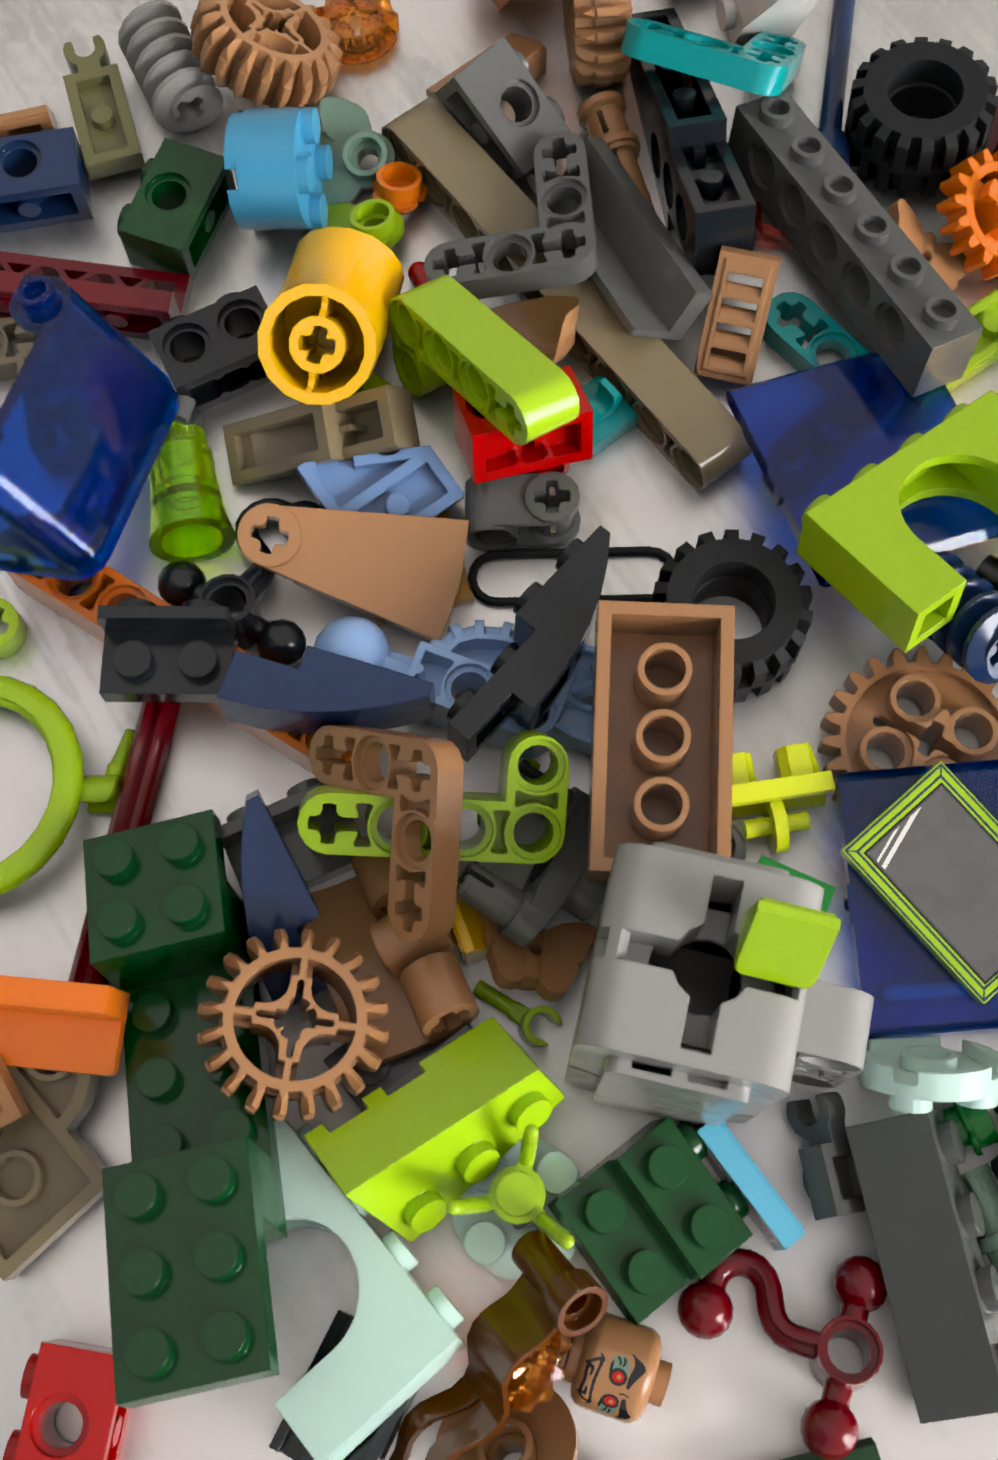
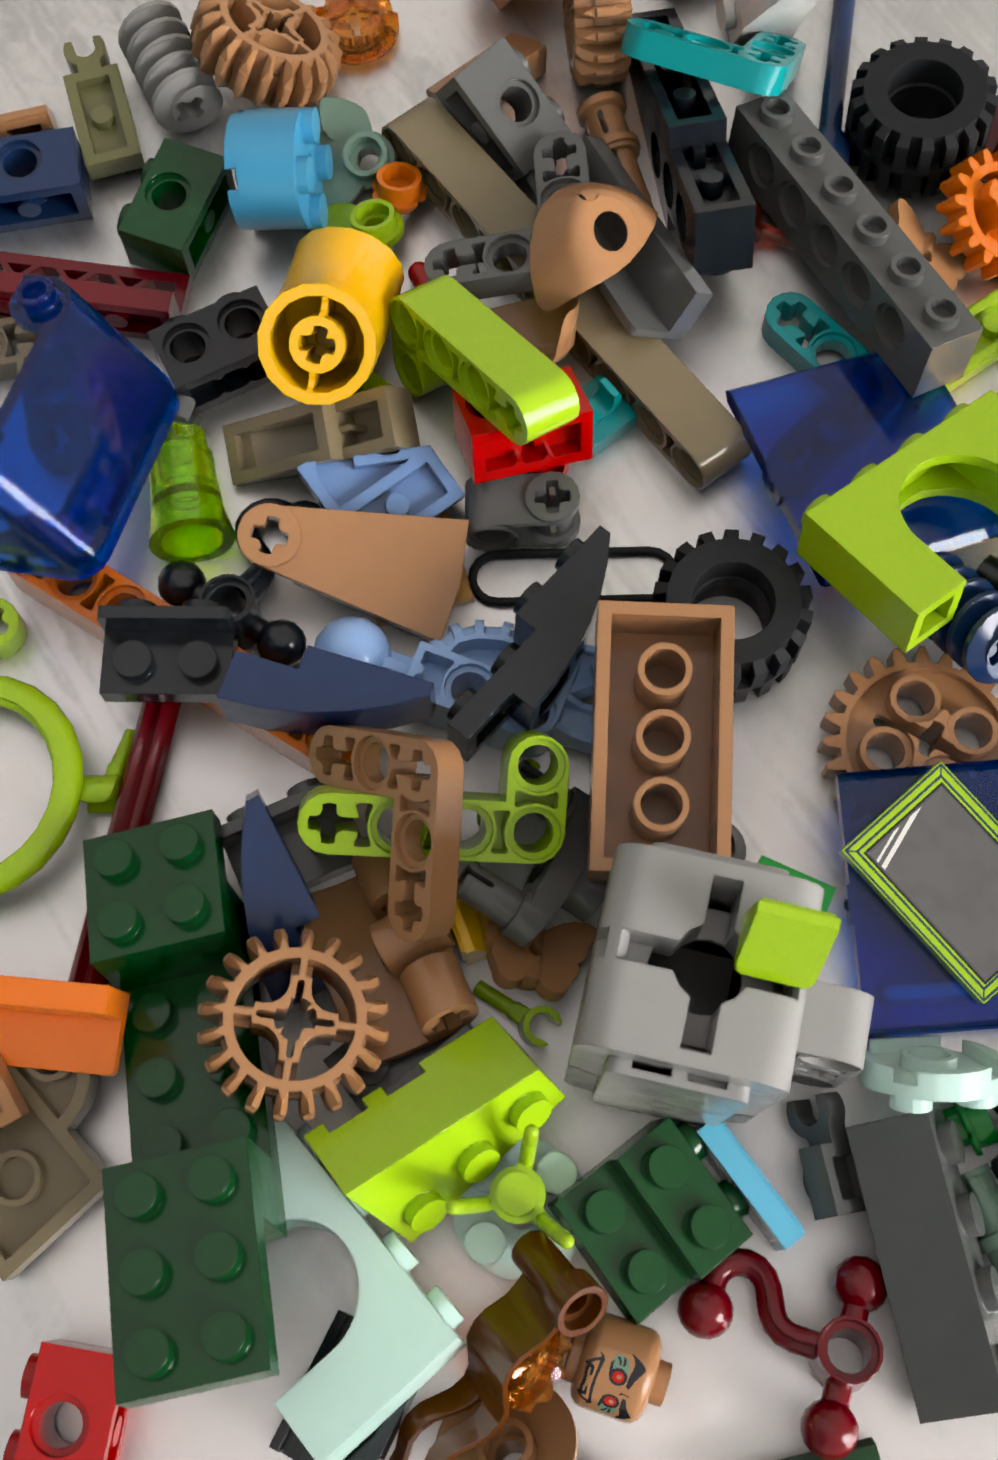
medium nougat slope [694,245,781,385] -> none
neon yellow hips [732,742,835,854] -> none
none -> medium nougat piece [530,182,658,311]

